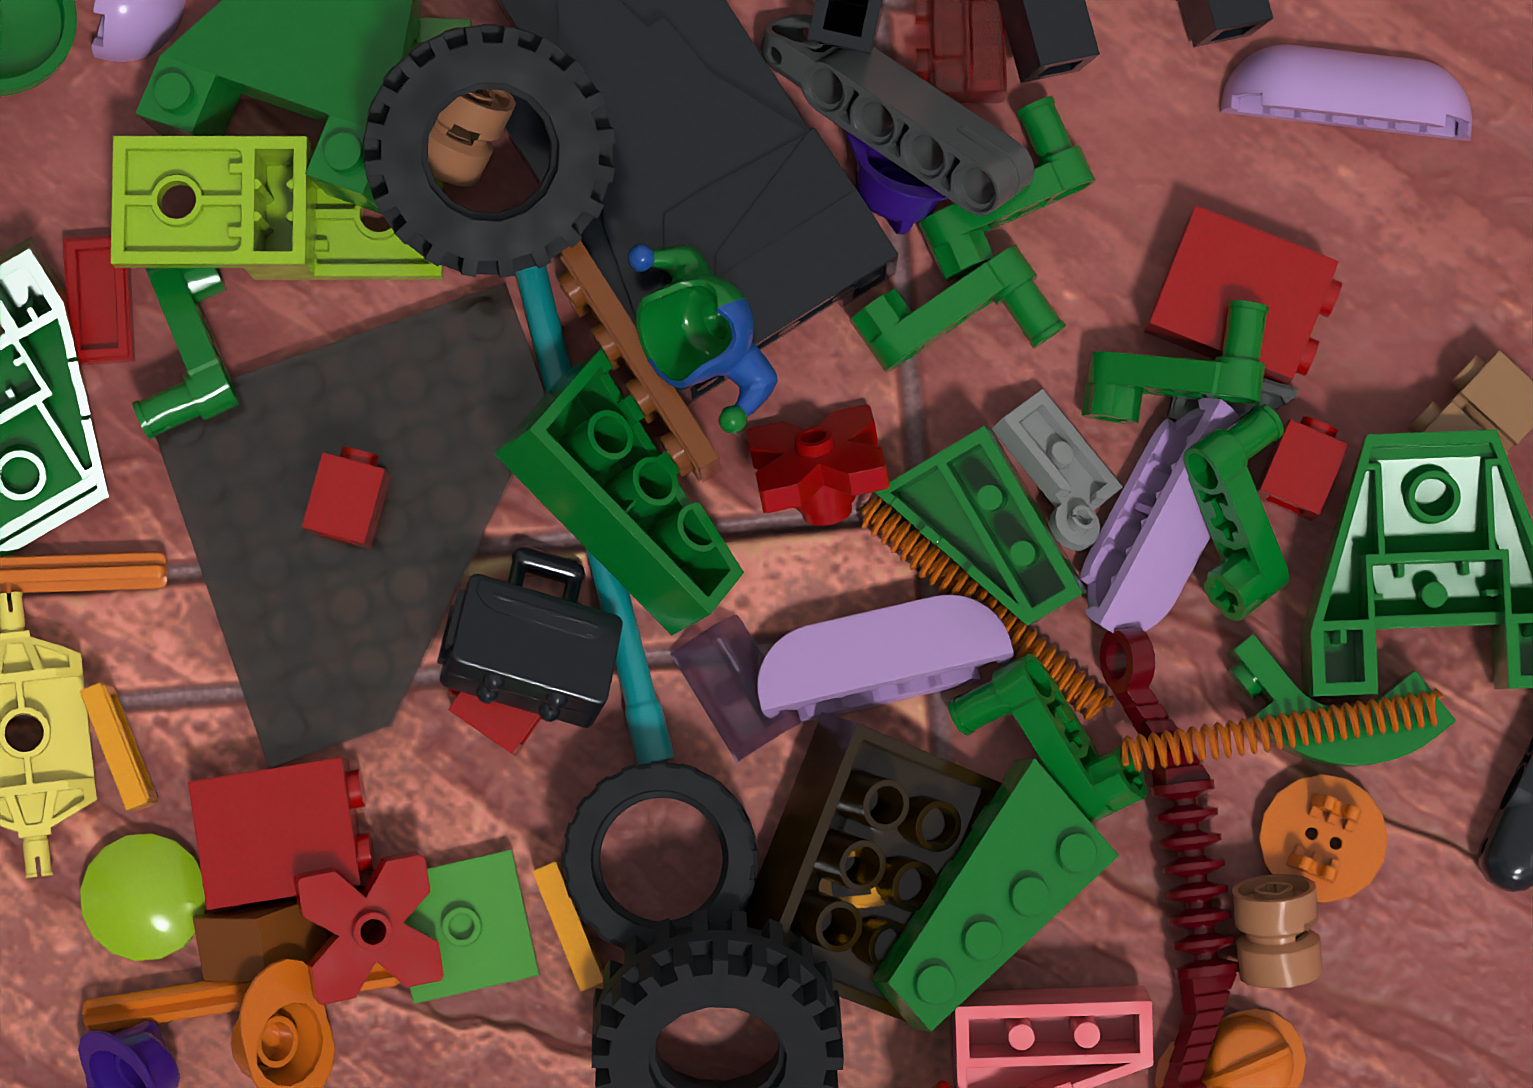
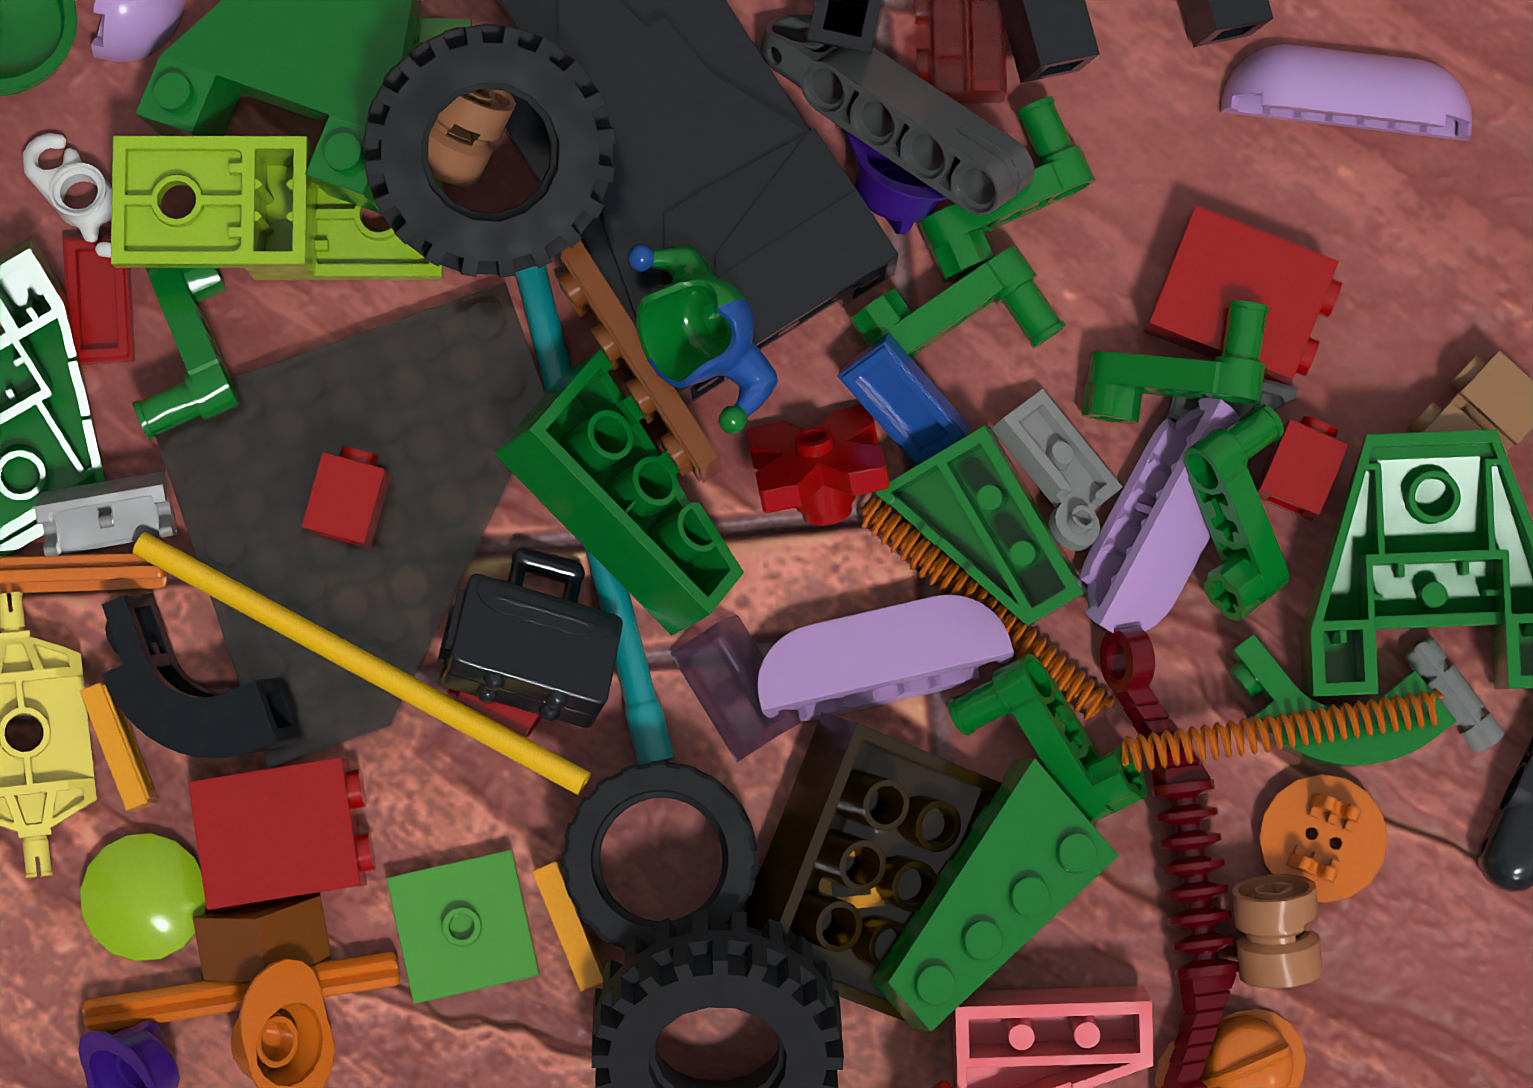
red plant [294,851,444,1005] -> none
none -> white piece [23,133,112,258]
none -> light grey hinge [34,471,178,558]
none -> black arch [101,593,303,758]
none -> yellow piece [133,532,591,796]
none -> blue tile [837,332,970,466]
none -> light grey axle [1405,638,1504,753]

